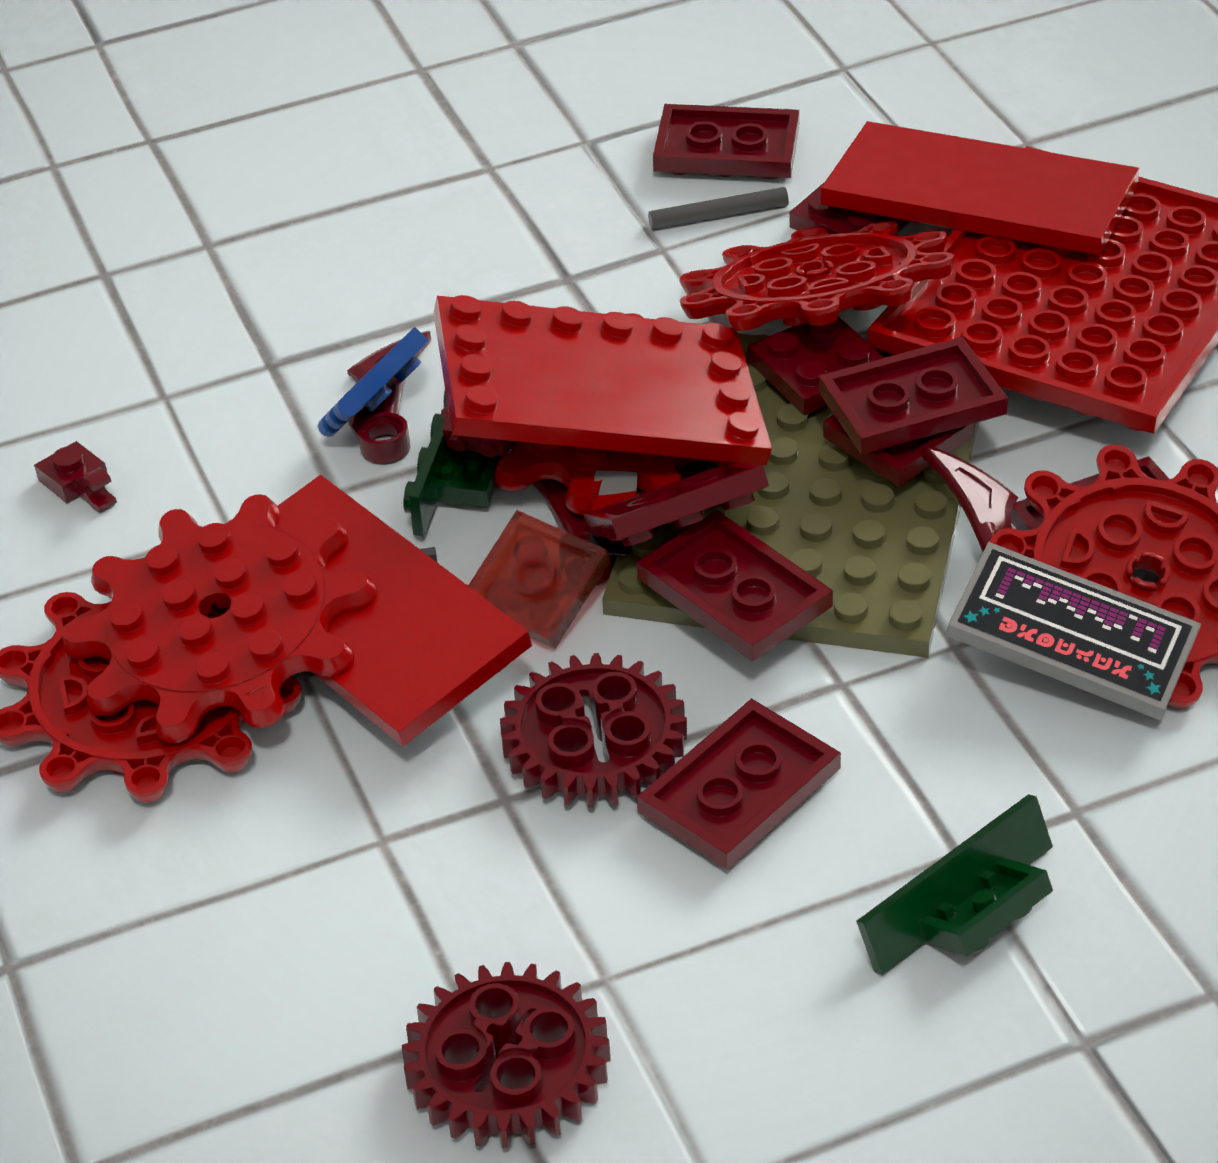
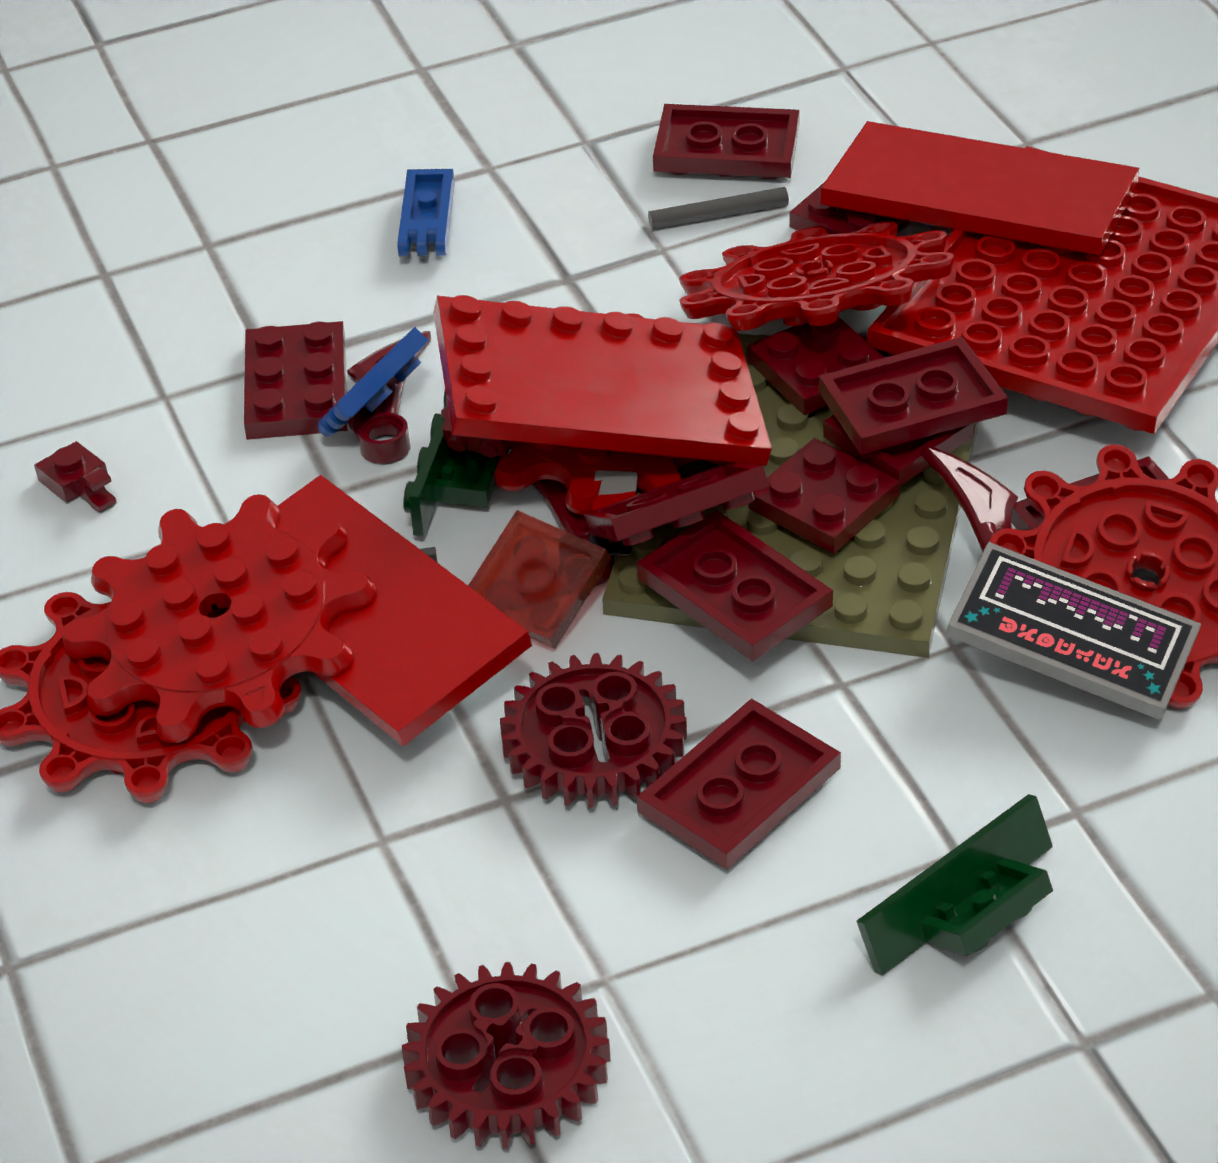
none -> dark red plate [244,321,348,440]
none -> blue hinge [397,169,455,256]
none -> dark red plate [749,437,900,554]

